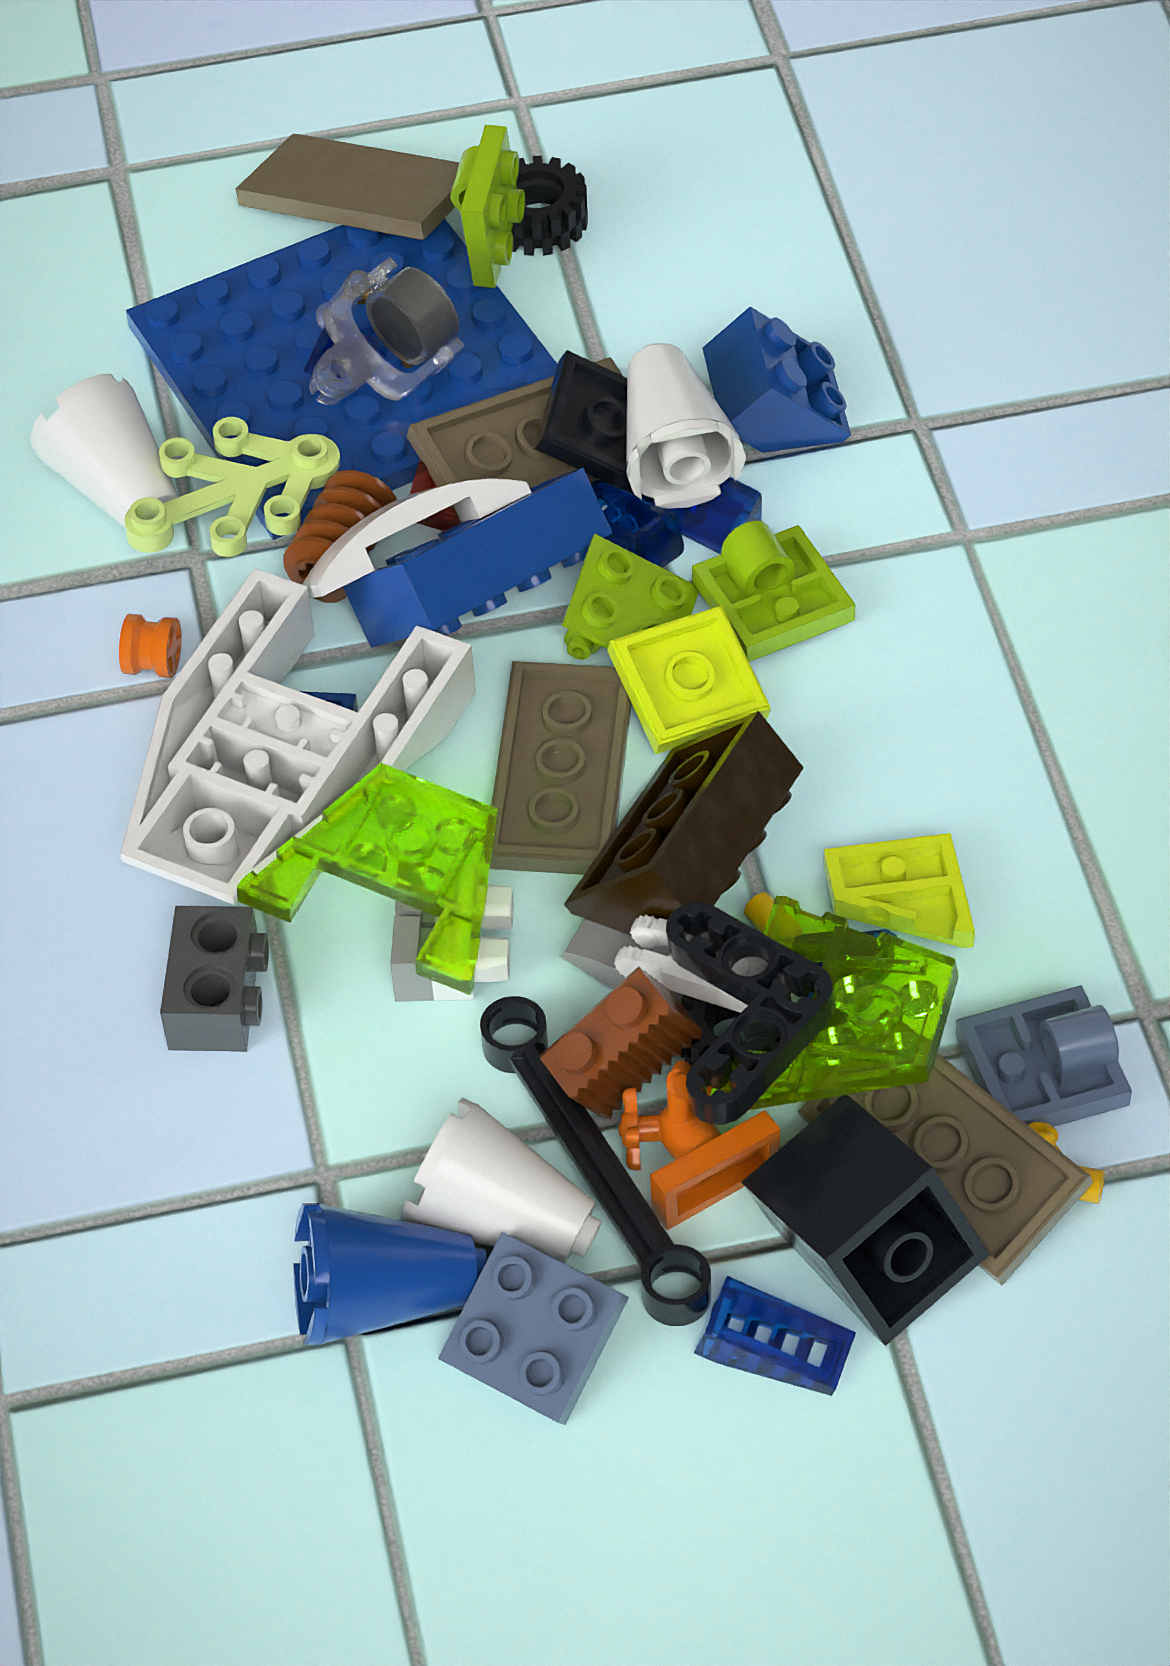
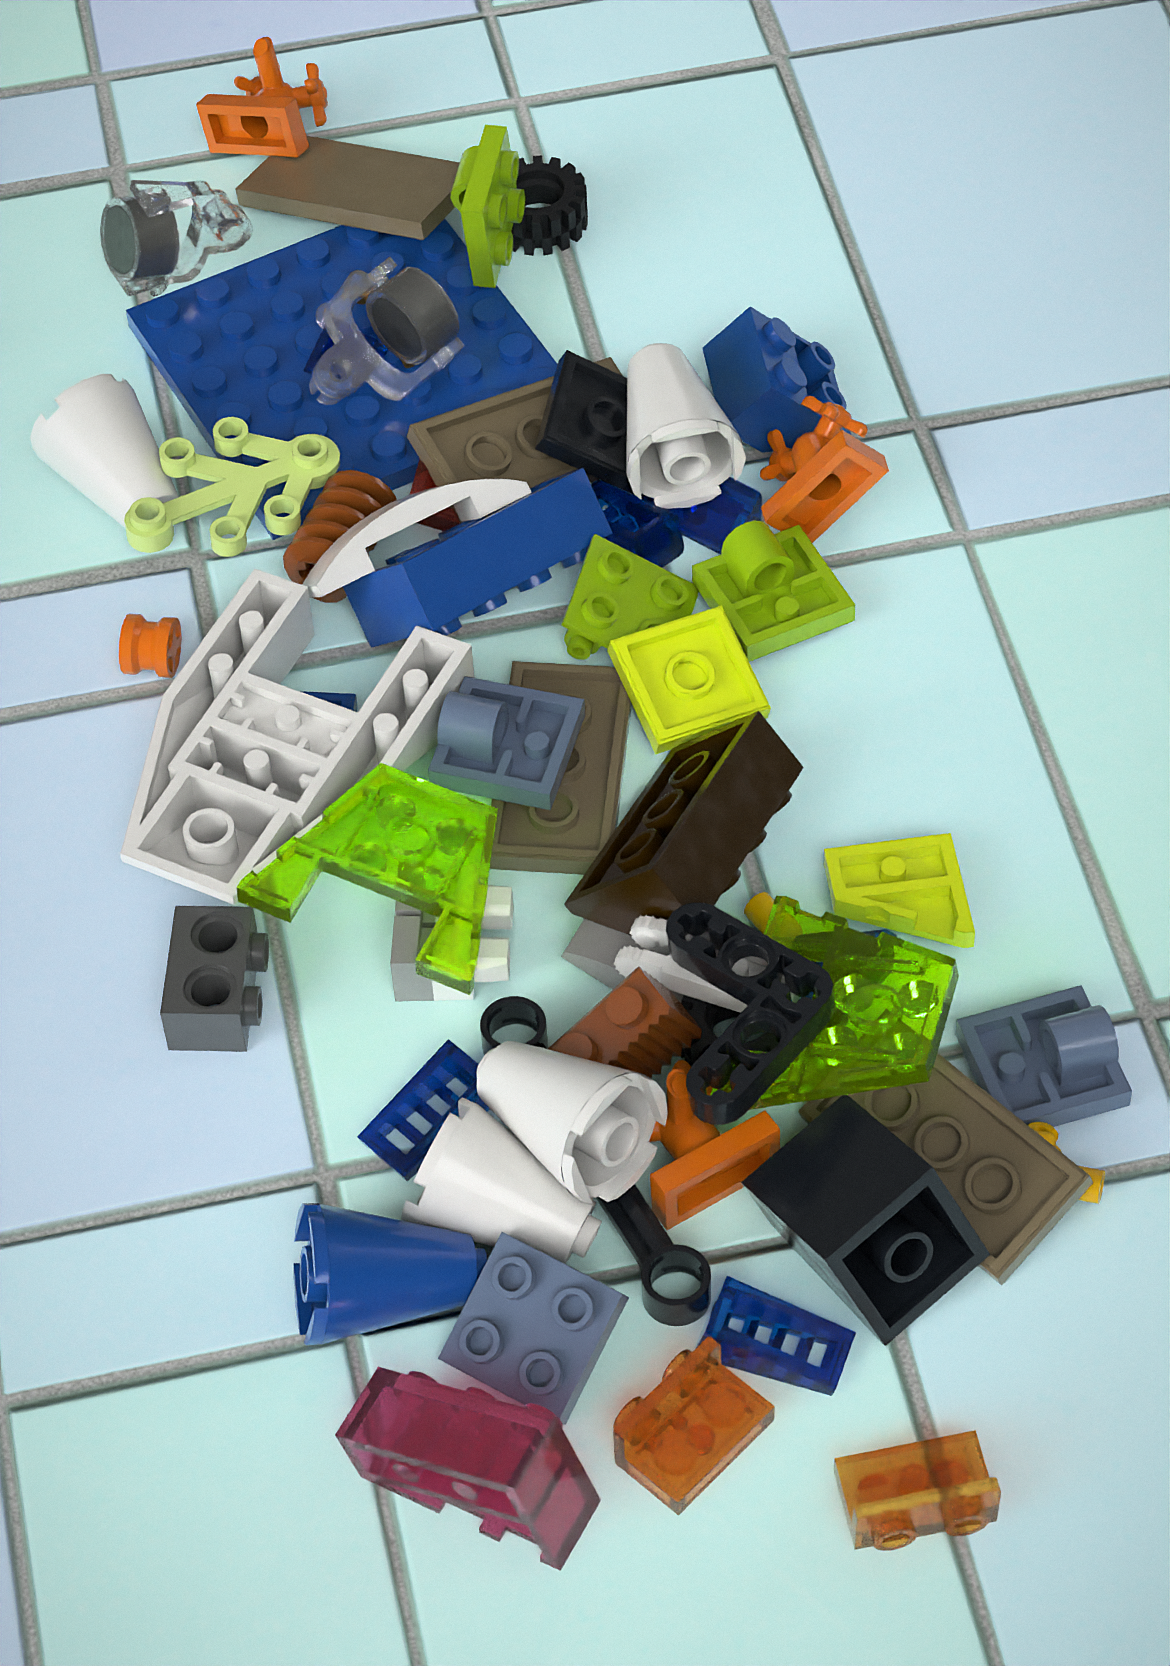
none -> clear piece [100,180,253,297]
none -> orange piece [196,36,328,157]
none -> clear pink wedge [335,1366,601,1571]
none -> clear blue slope [357,1039,490,1181]
none -> sand blue plate [428,676,585,810]
none -> white cone [476,1041,668,1204]
none -> clear orange bracket [613,1336,775,1516]
none -> orange piece [760,396,889,543]
none -> clear orange bracket [833,1430,1001,1551]

